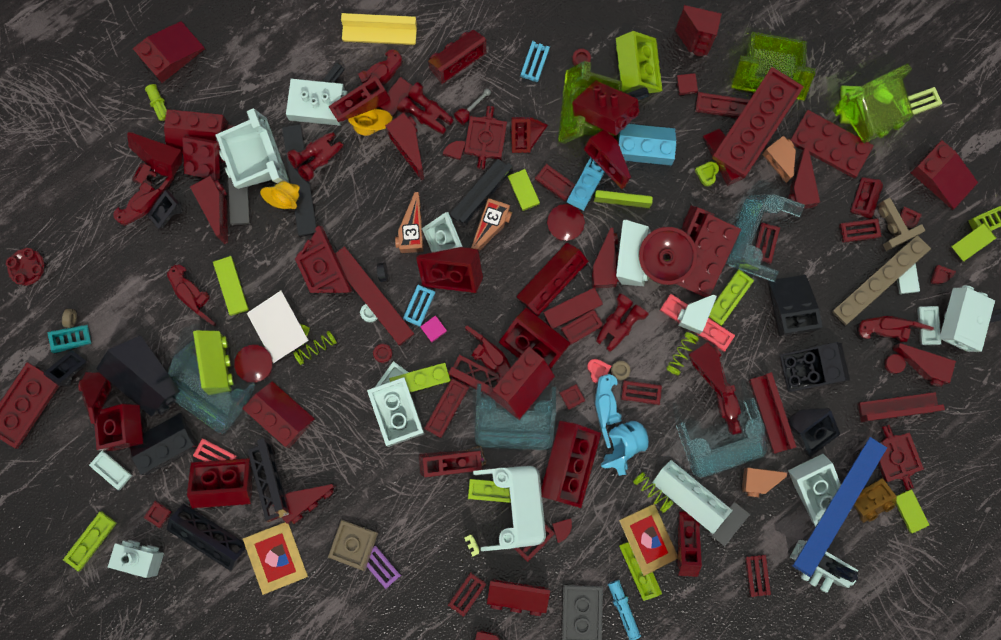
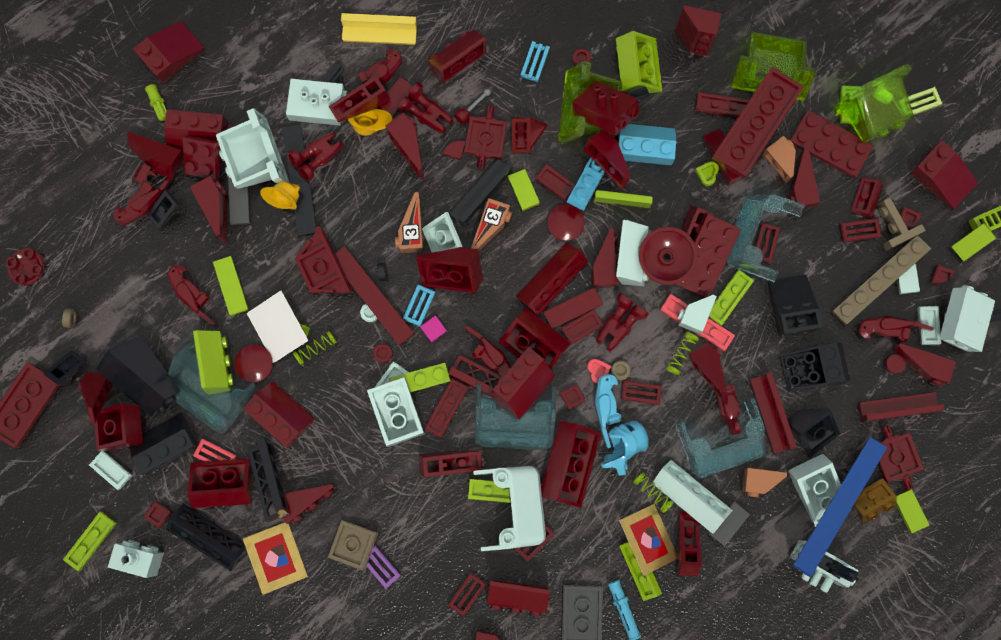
teal slope [47,325,91,353] -> none
yellowish green tile [465,534,480,556] -> none
dark red tile [552,518,572,543] -> none
dark red tile [676,73,698,95] -> none
dark red tile [745,555,771,597] -> none

